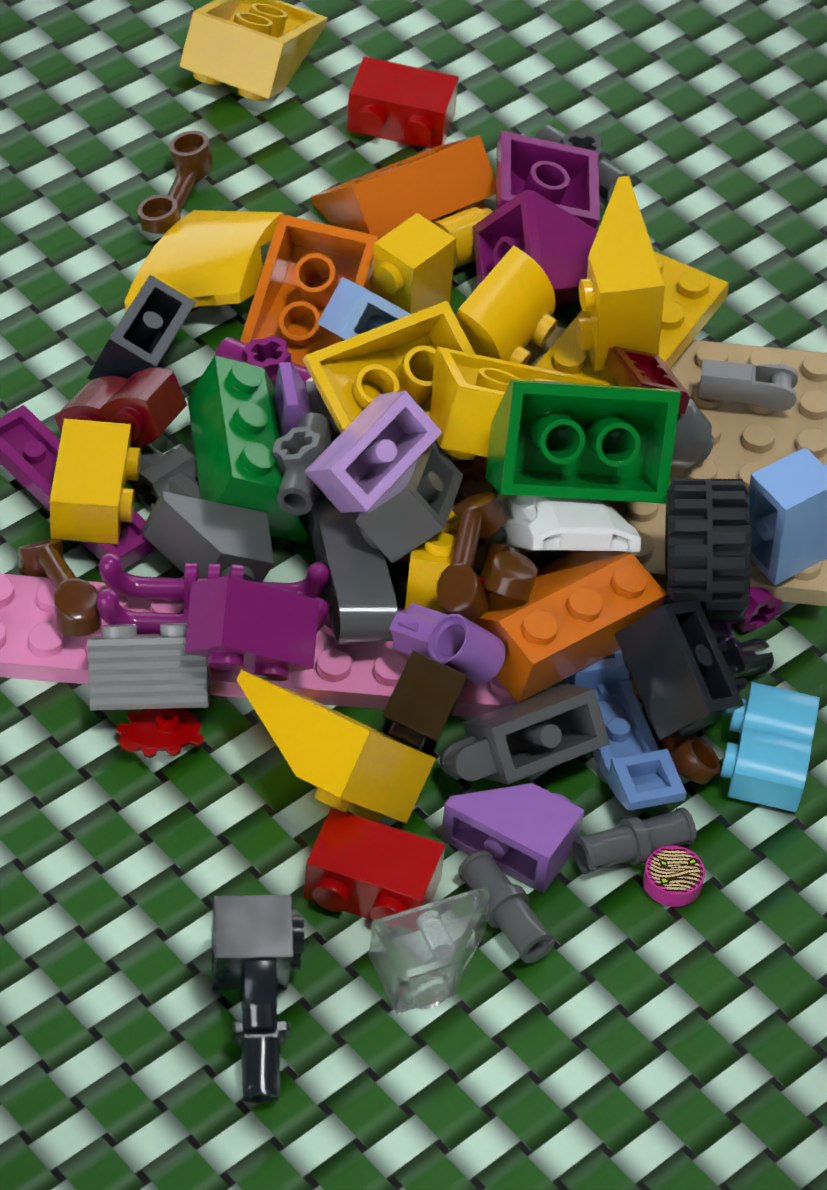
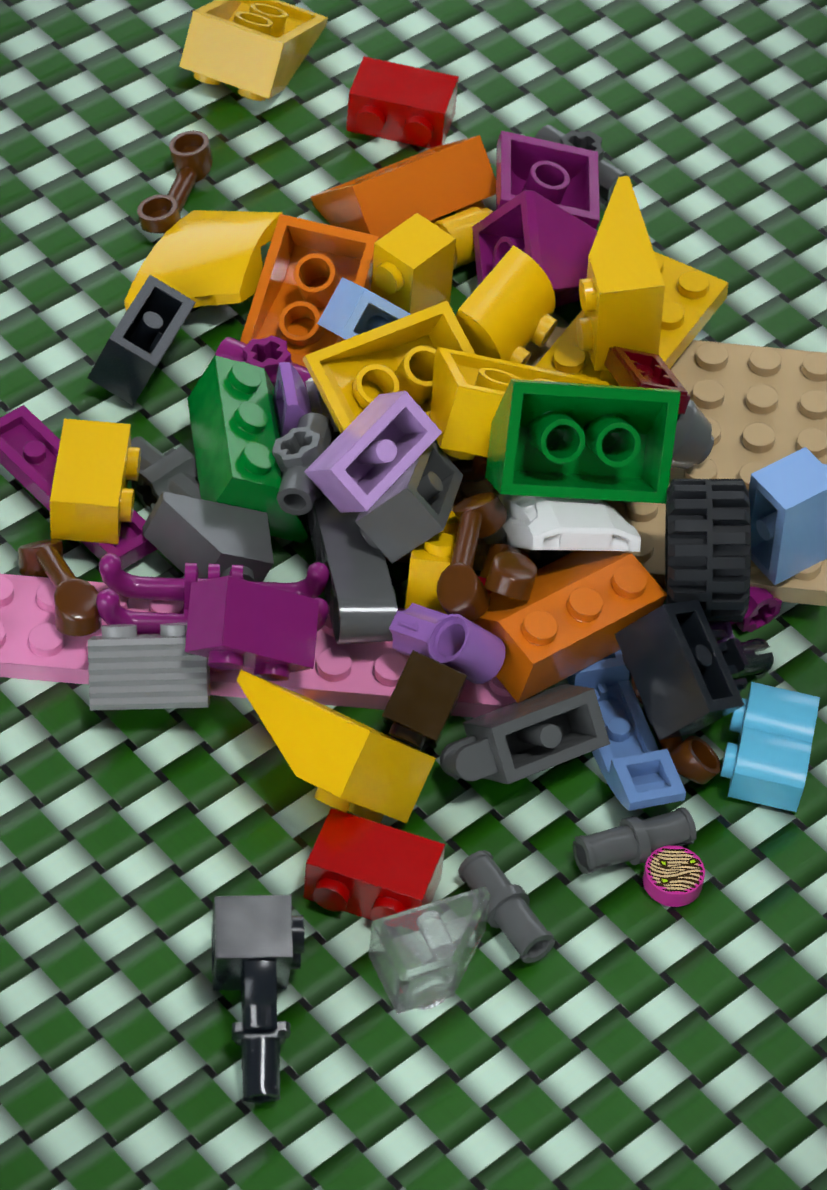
dark red brick [54,368,187,447] -> none
red piece [116,708,204,758] -> none
medium lavender slope [440,783,585,894] -> none
light grey bar [698,359,798,411] -> none

